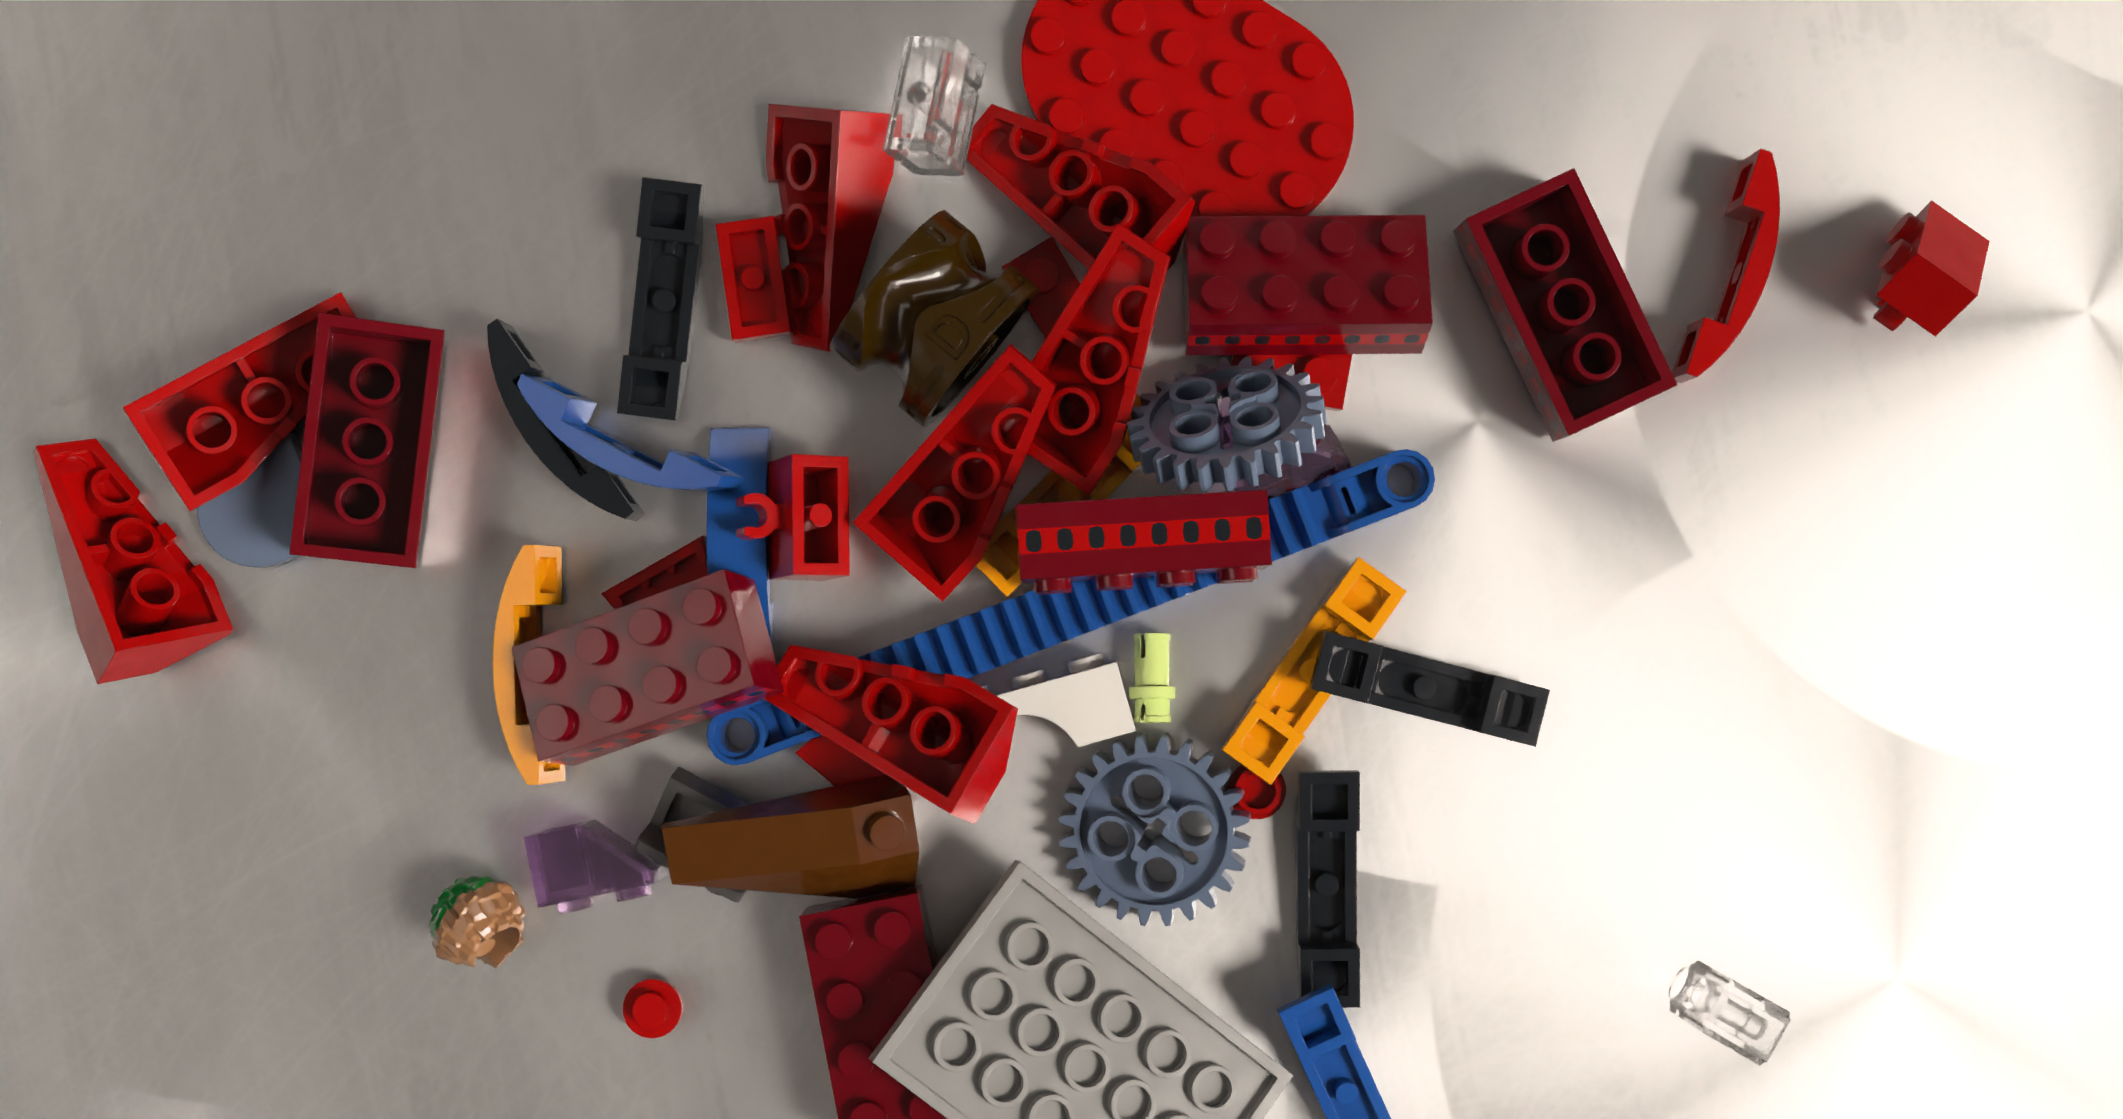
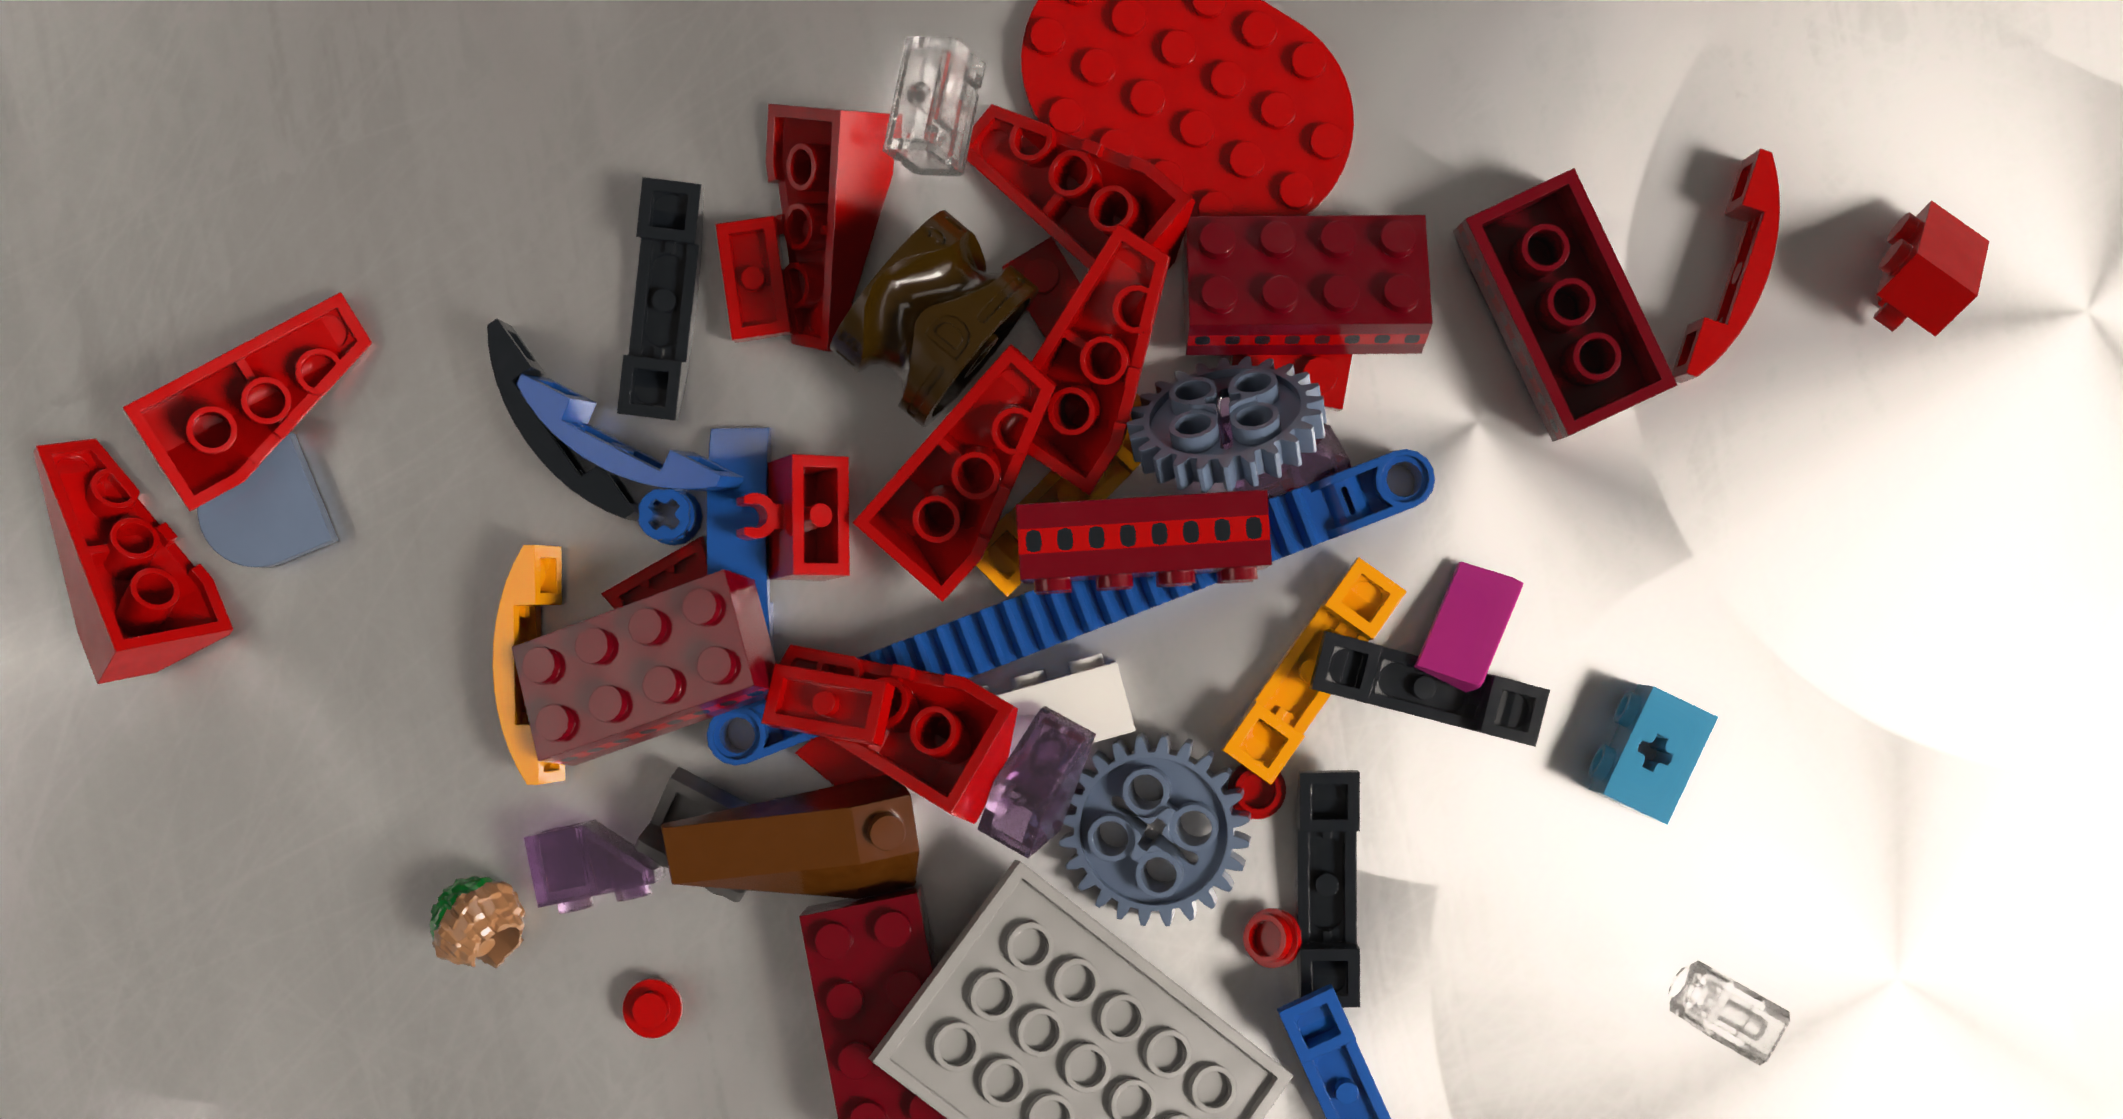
dark red brick [289,313,445,568] -> none
yellowish green pin [1129,633,1175,723] -> none
none -> blue bush [638,488,703,546]
none -> red plate [761,664,895,746]
none -> clear purple slope [977,706,1096,858]
none -> red plate [1243,908,1302,968]
none -> dark pink slope [1414,562,1524,693]
none -> dark azure brick [1589,684,1718,825]

